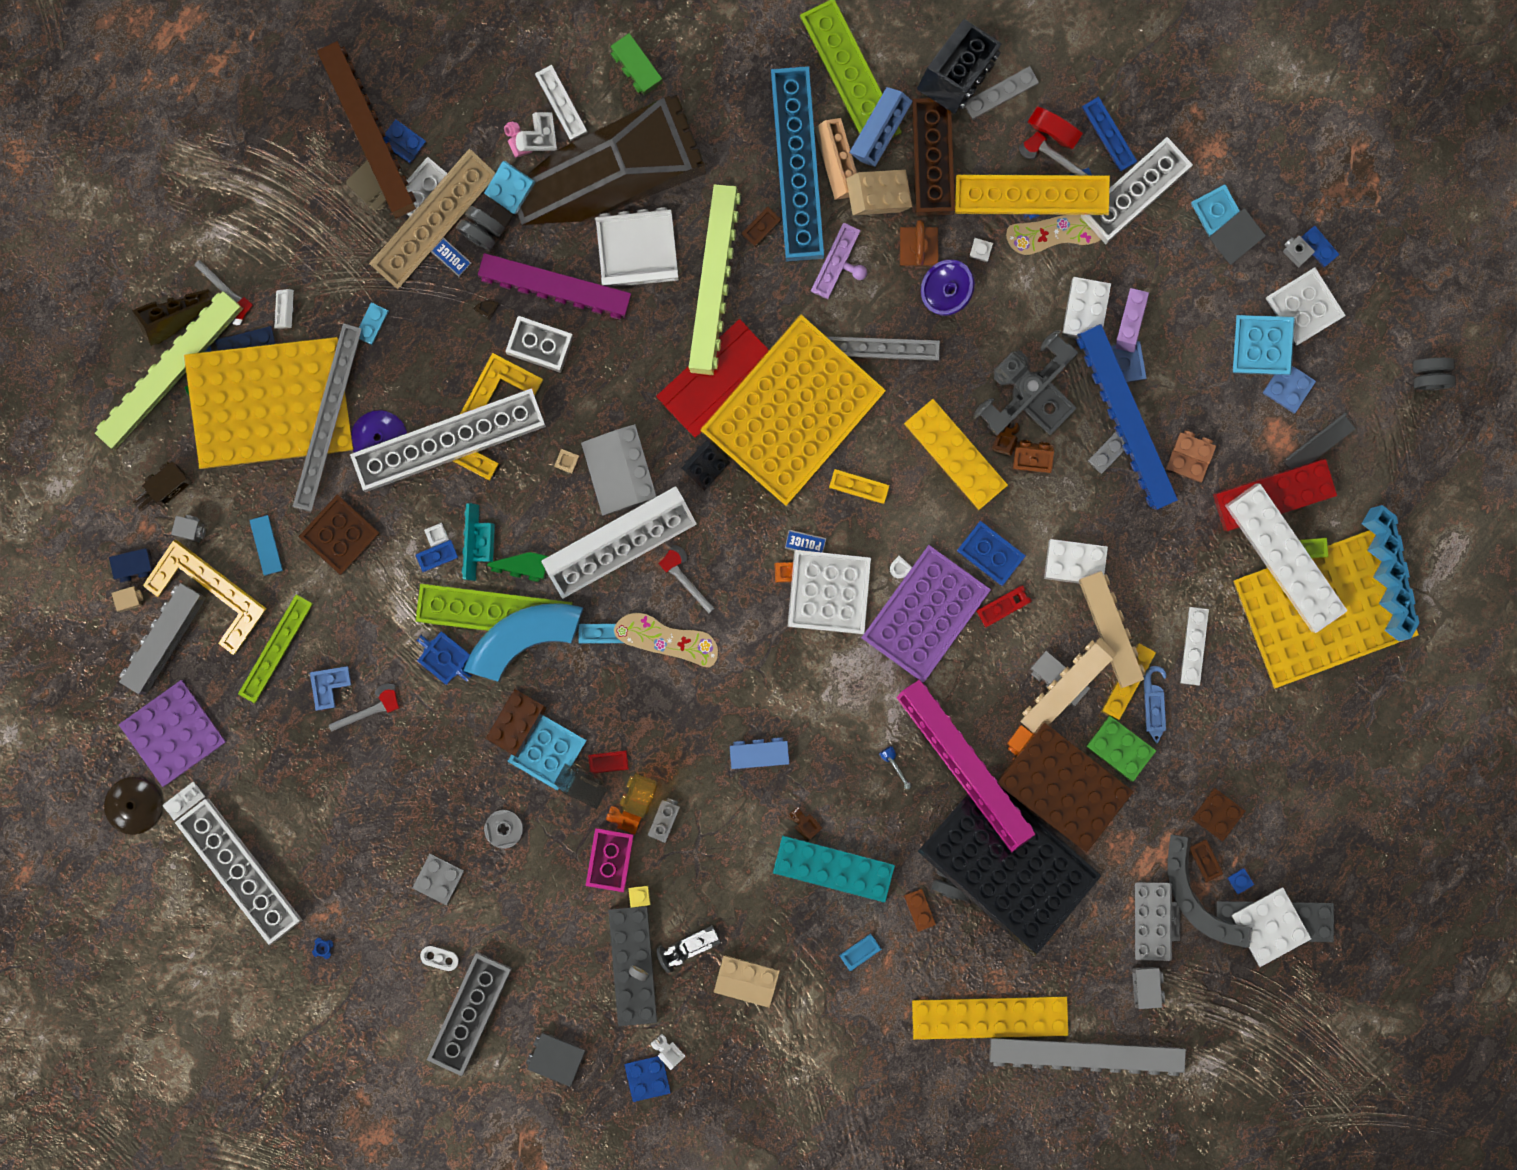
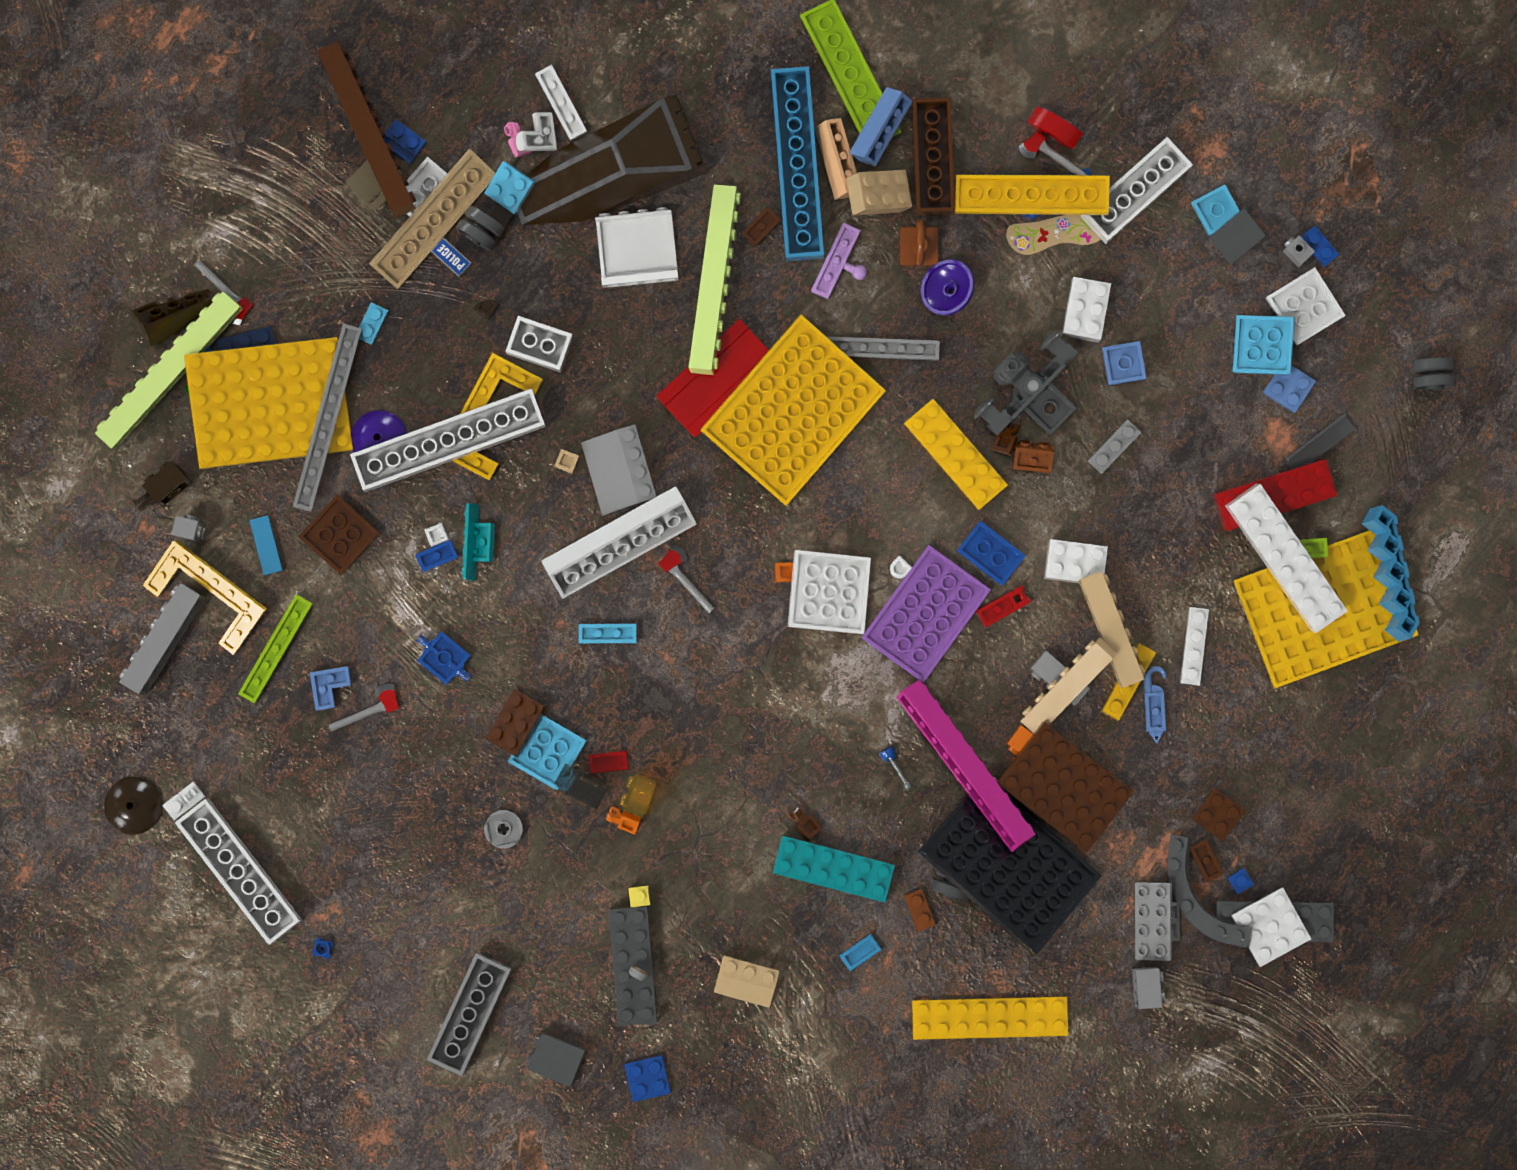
dark blue brick [109,548,154,583] -> none
tan brick [112,586,144,613] -> none
medium lavender plate [119,680,226,787] -> none
white plate [274,289,294,329] -> none
light grey plate [412,854,464,905] -> none
lime plate [415,584,573,631] -> none
white plate [420,946,459,971] -> none
dark azure brick [463,603,584,682] -> none
magenta brick [478,253,632,320] -> none
green slope [487,552,549,582] -> none
dark pink brick [586,828,634,892] -> none
bright green brick [610,33,663,96] -> none
tan sticker [614,613,718,667] -> none
light grey brick [648,798,680,843] -> none
white plate [651,1034,685,1070] -> none
piece [657,925,721,973] -> none
black plate [681,440,730,491] -> none
medium blue brick [730,738,789,769] -> none
blue tile [785,530,826,553] -> none
yellow plate [829,469,890,504] -> none
black brick [917,19,1002,114] -> none
light grey plate [965,66,1039,120] -> none
white plate [969,238,993,262] -> none
light grey brick [989,1038,1186,1076] -> none
blue brick [1076,324,1178,510] -> none
blue plate [1082,97,1137,172] -> none
bright green brick [1085,716,1156,782] -> none
lavender brick [1116,288,1149,353] -> none
nougat plate [1165,431,1216,483] -> none

